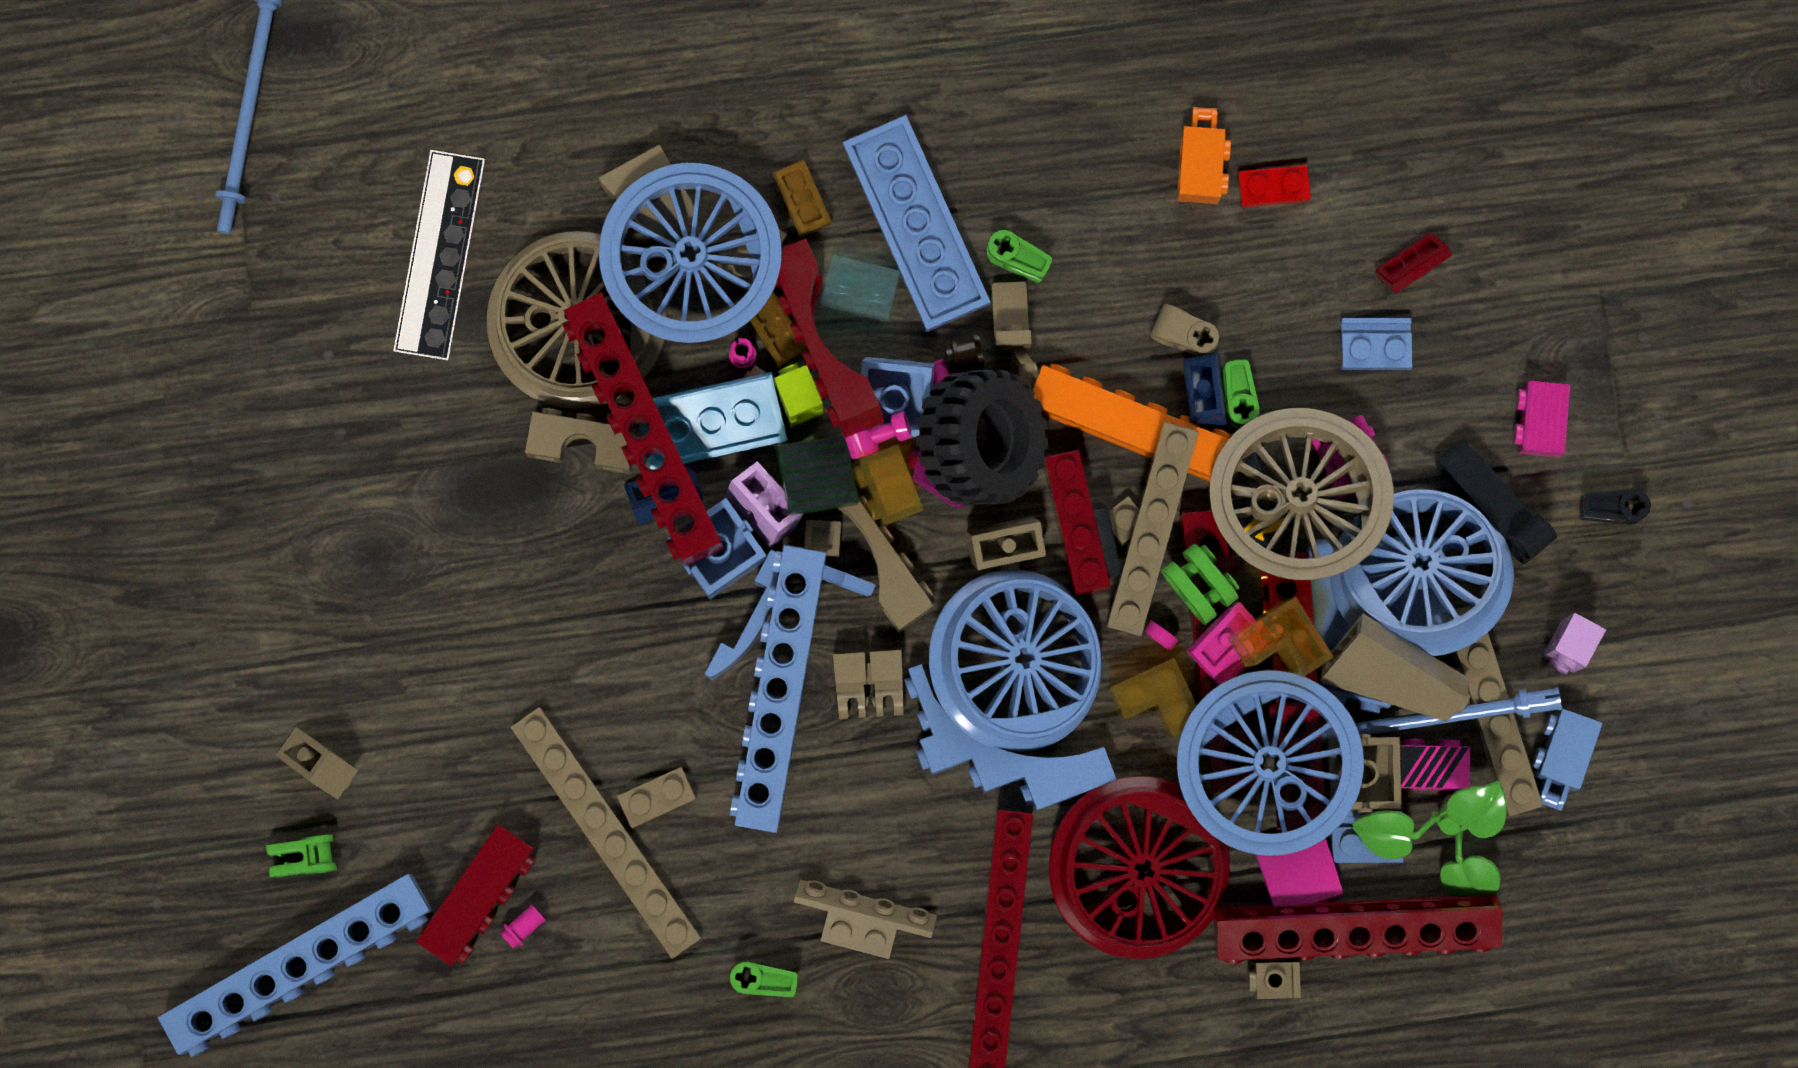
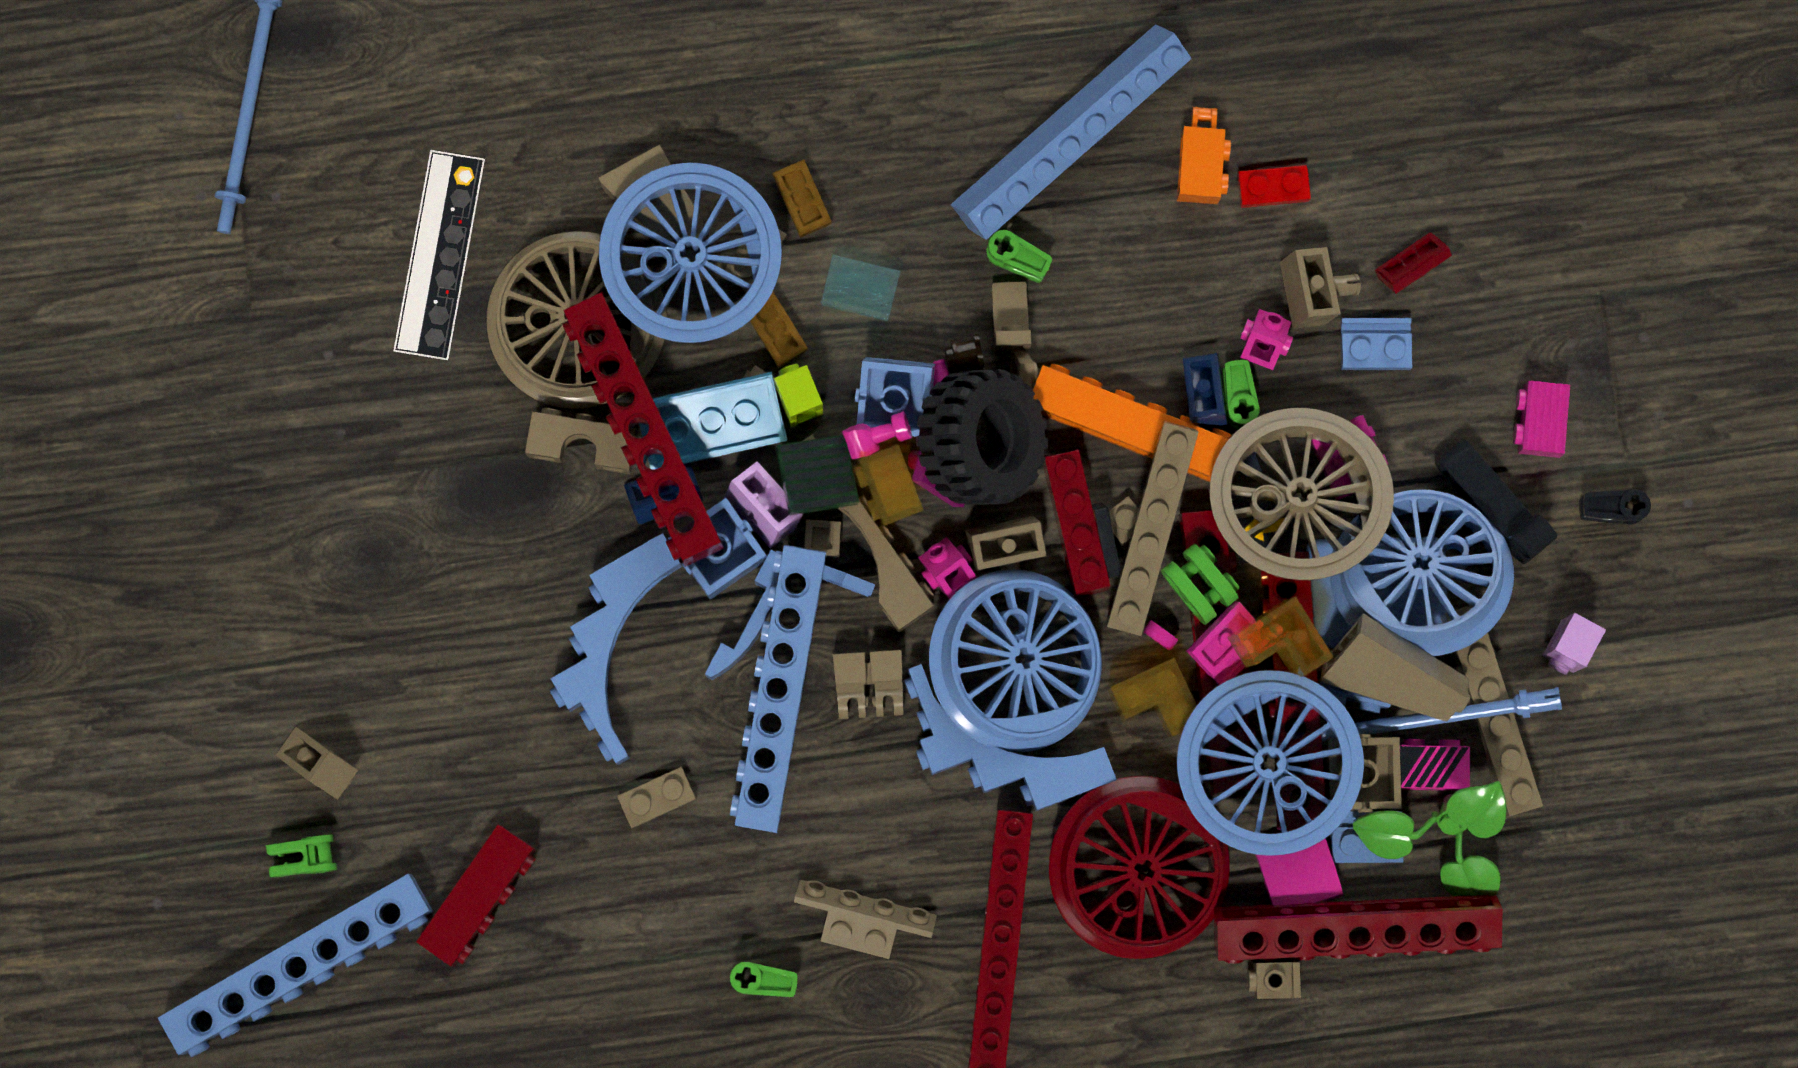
dark pink pin [500,904,546,949] -> none
dark tan plate [511,707,701,959] -> none
dark pink pin [729,338,757,369] -> none
dark red arch [774,239,884,438] -> none
medium blue plate [843,115,991,332] -> none
dark tan piece [1150,304,1219,356] -> none
medium blue brick [1532,709,1603,811] -> none
none -> medium blue arch [550,533,682,765]
none -> dark pink brick [918,537,977,600]
none -> medium blue brick [951,24,1192,240]
none -> dark pink brick [1240,309,1293,370]
none -> dark tan brick [1280,247,1361,329]

